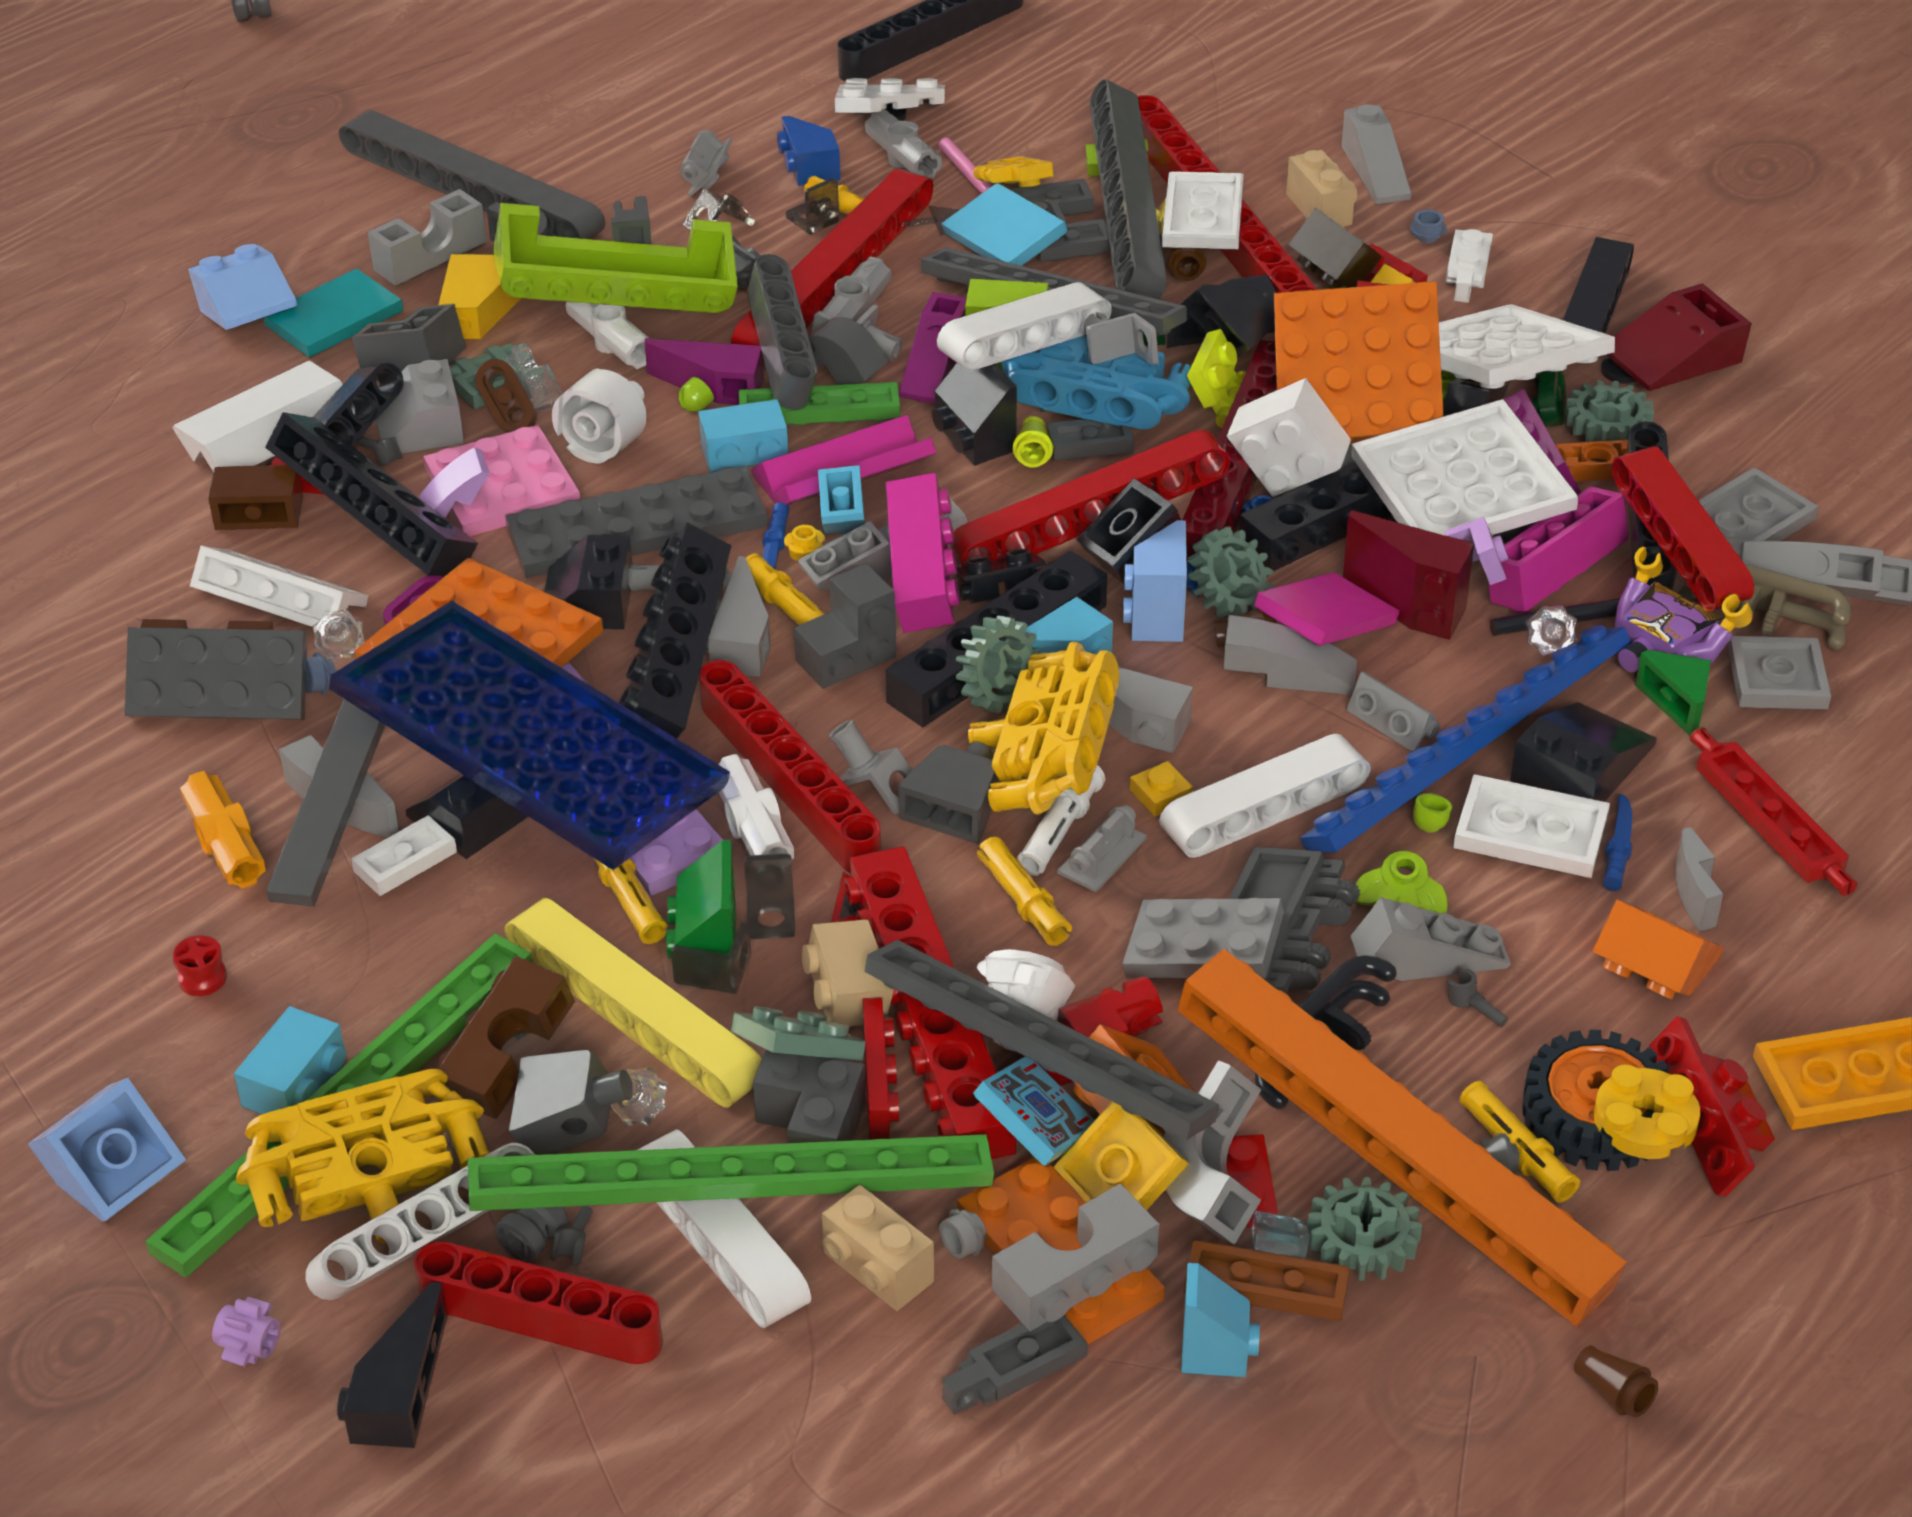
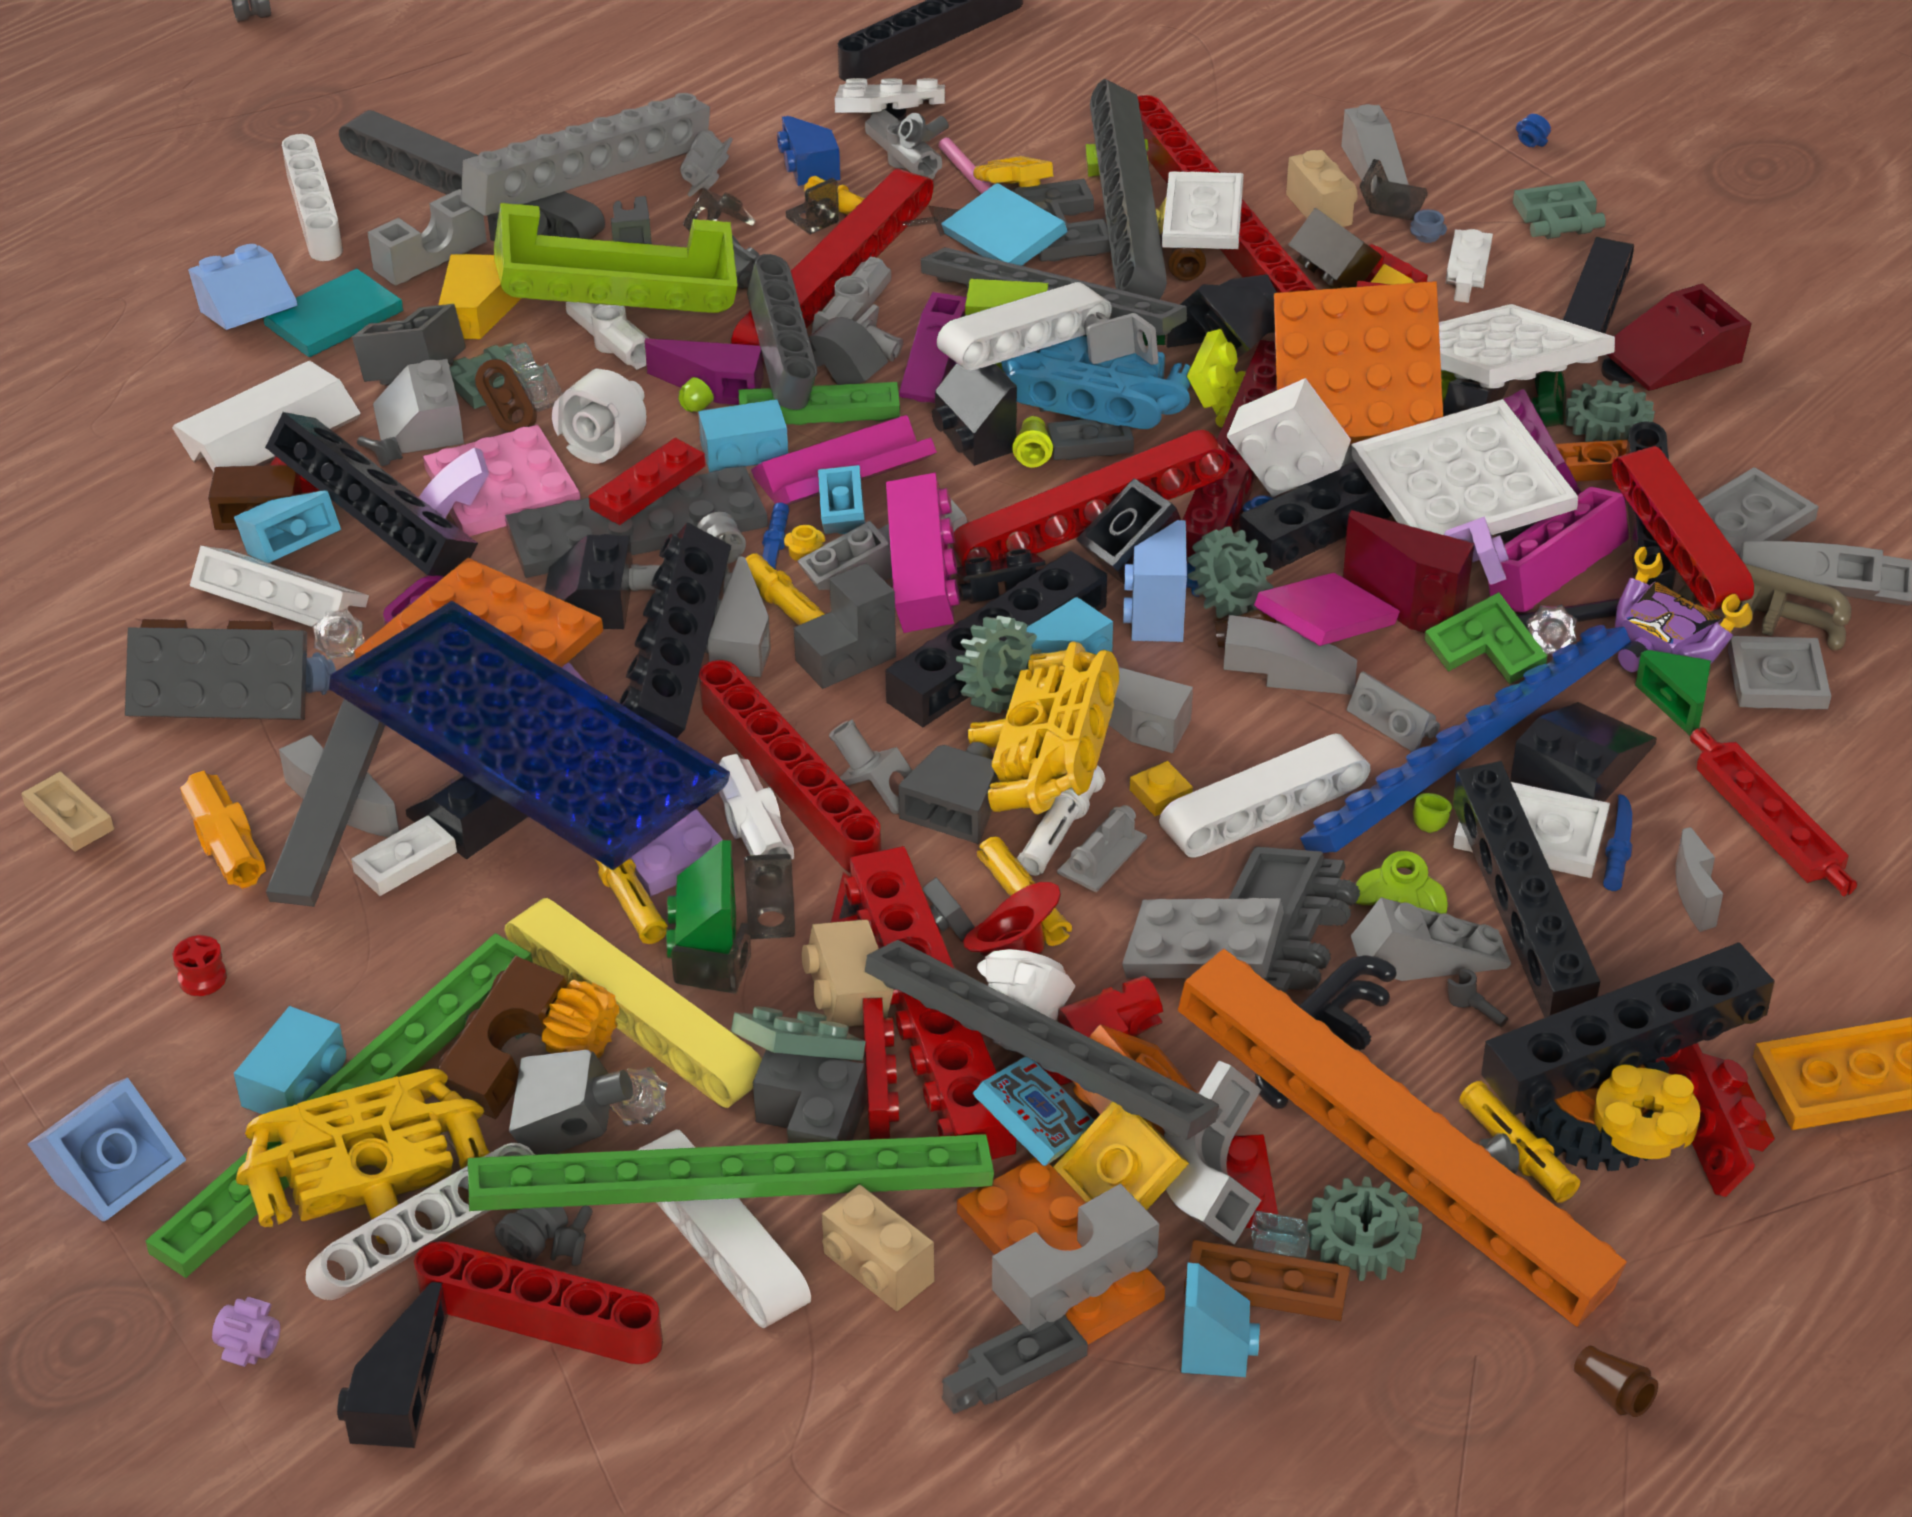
black beam [313,362,404,446] -> none
light grey plate [939,1208,987,1259] -> none
orange slope [1592,899,1725,999] -> none
none -> tan plate [21,771,114,852]
none -> medium azure slope [234,490,341,563]
none -> white beam [282,134,343,261]
none -> light grey brick [461,93,710,216]
none -> light orange gear [541,980,619,1058]
none -> red plate [589,437,706,526]
none -> light grey wheel [697,511,746,564]
none -> dark grey plate [899,113,949,149]
none -> dark grey plate [922,877,975,941]
none -> red piece [963,882,1061,960]
none -> clear smoke bracket [1360,159,1428,221]
none -> bright green plate [1425,592,1548,684]
none -> black brick [1453,761,1601,1018]
none -> black brick [1481,942,1775,1116]
none -> sand green plate [1513,181,1606,239]
none -> blue plate [1516,114,1551,147]

